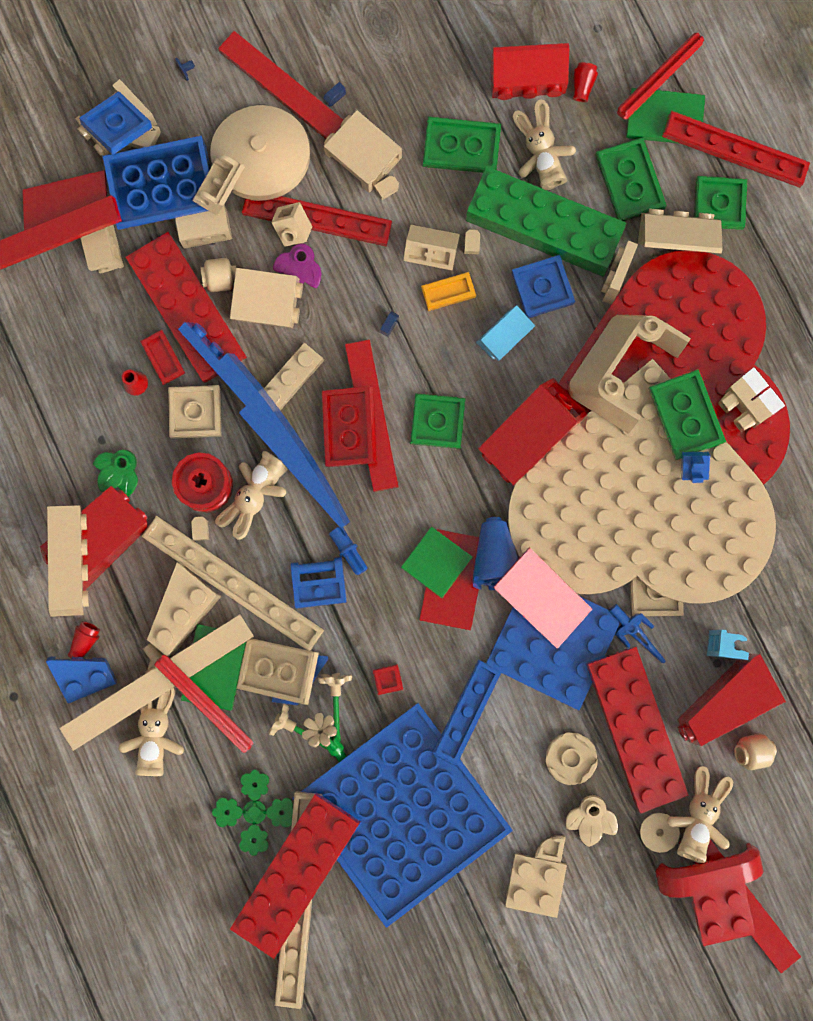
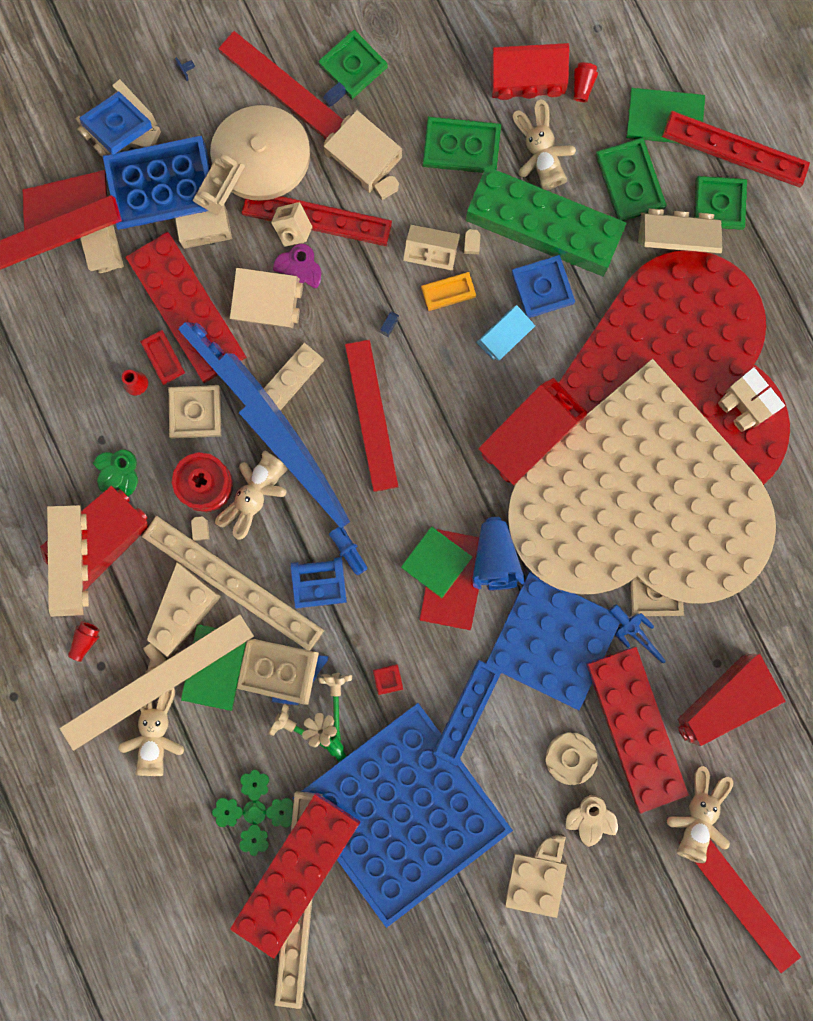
blue wing [46,656,117,704] -> none
axle [154,654,253,753] -> none
tan head [200,258,236,292] -> none
red plate [322,386,377,467] -> none
green tile [410,393,466,449] -> none
piece [493,547,592,649] -> none
tan windscreen [568,315,691,434] -> none
tan plate [601,240,638,305] -> none
red axle [617,32,704,120] -> none
tan piece [640,813,680,853] -> none
green tile [648,369,726,461] -> none
red piece [655,843,764,946] -> none
blue tile [681,452,710,483] -> none
medium azure hinge [707,630,749,660] -> none
tan head [734,733,777,771] -> none
none -> green tile [318,29,388,99]

